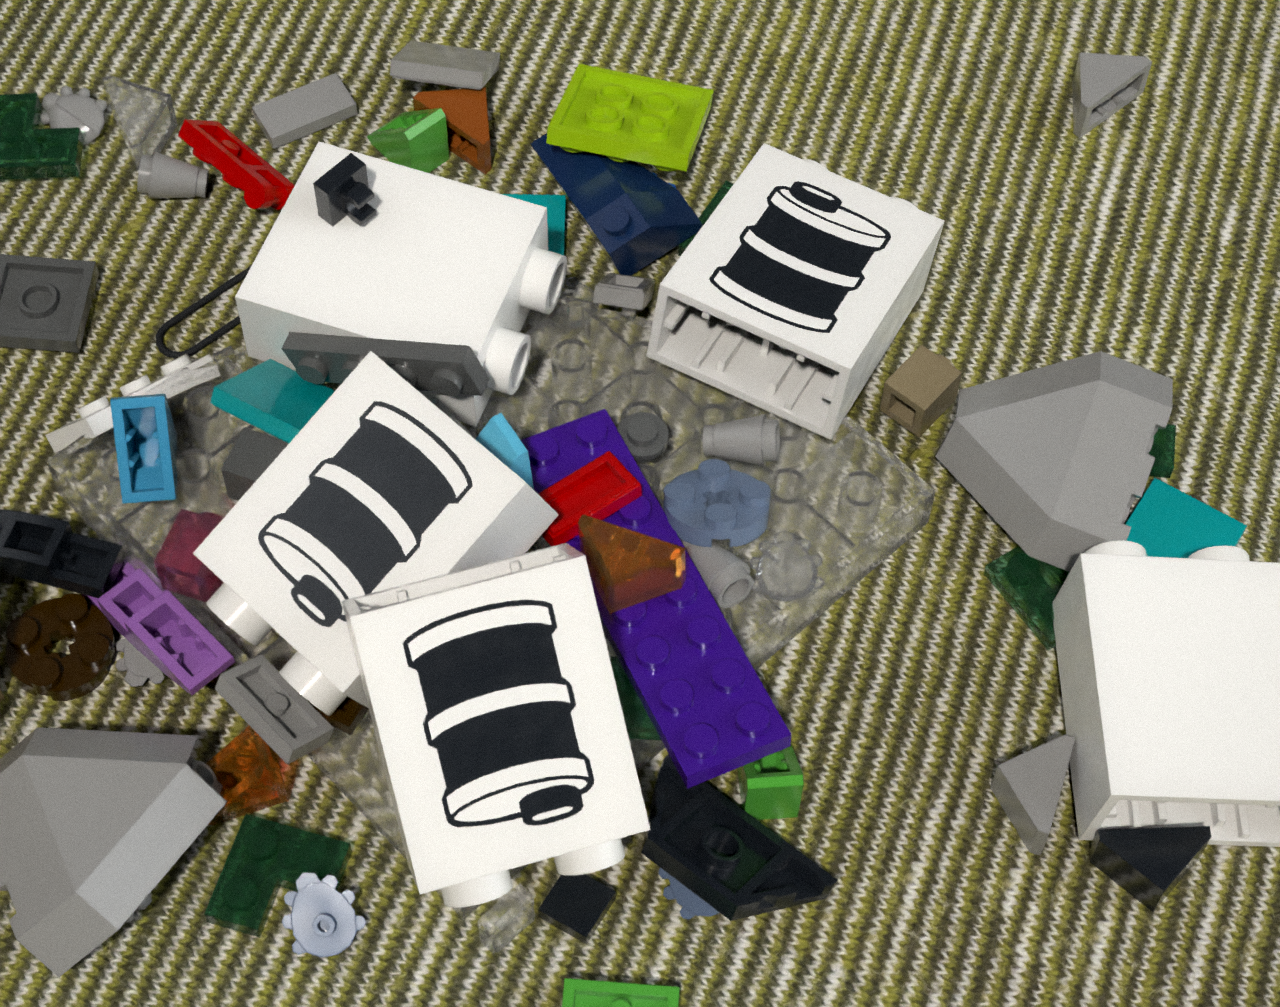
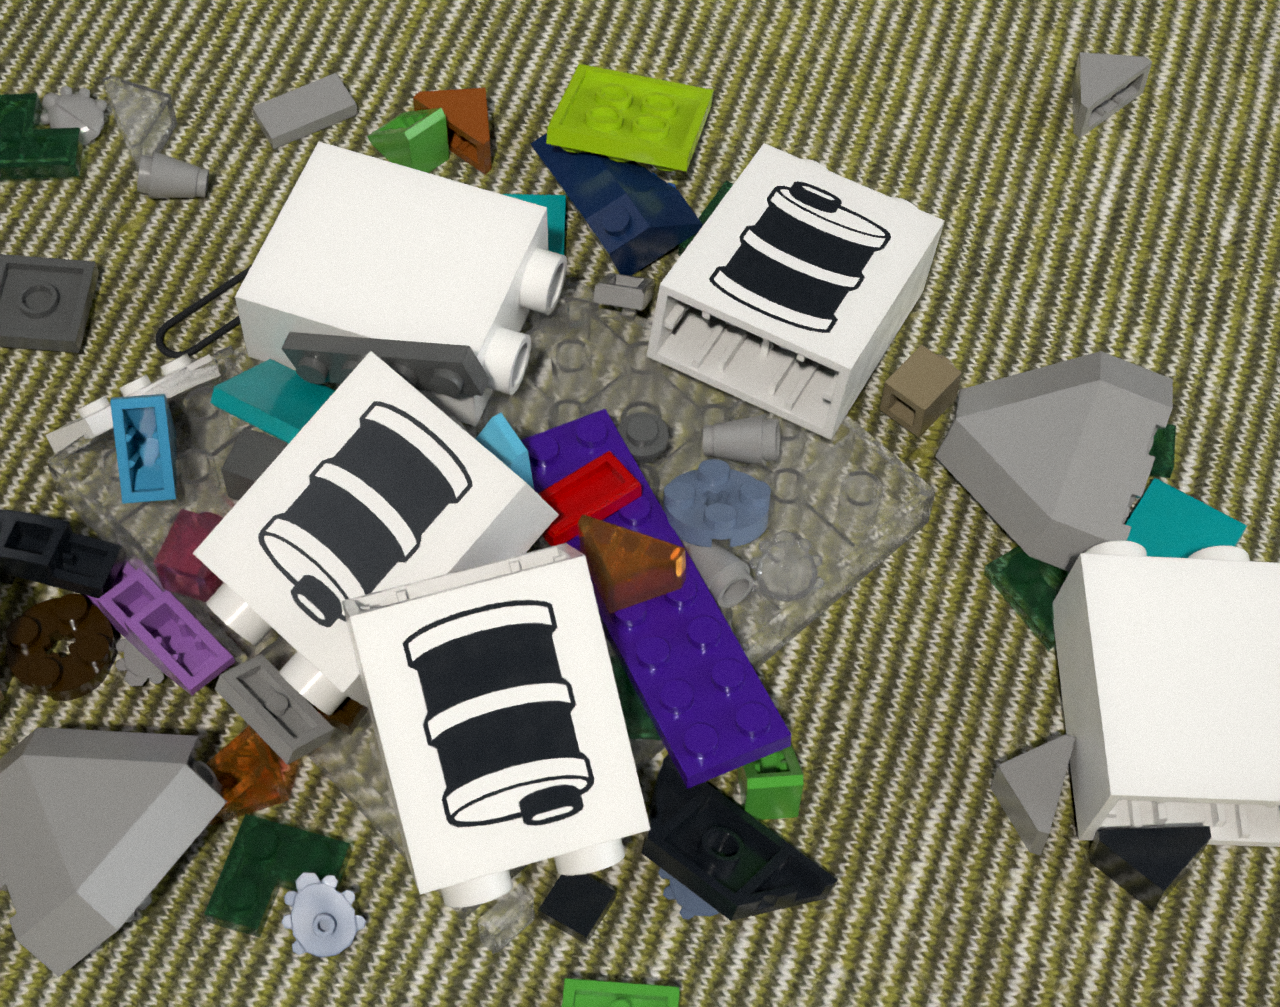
red plate [178,119,294,210] -> none
black tile [313,153,376,226] -> none
light grey tile [390,41,500,90] -> none

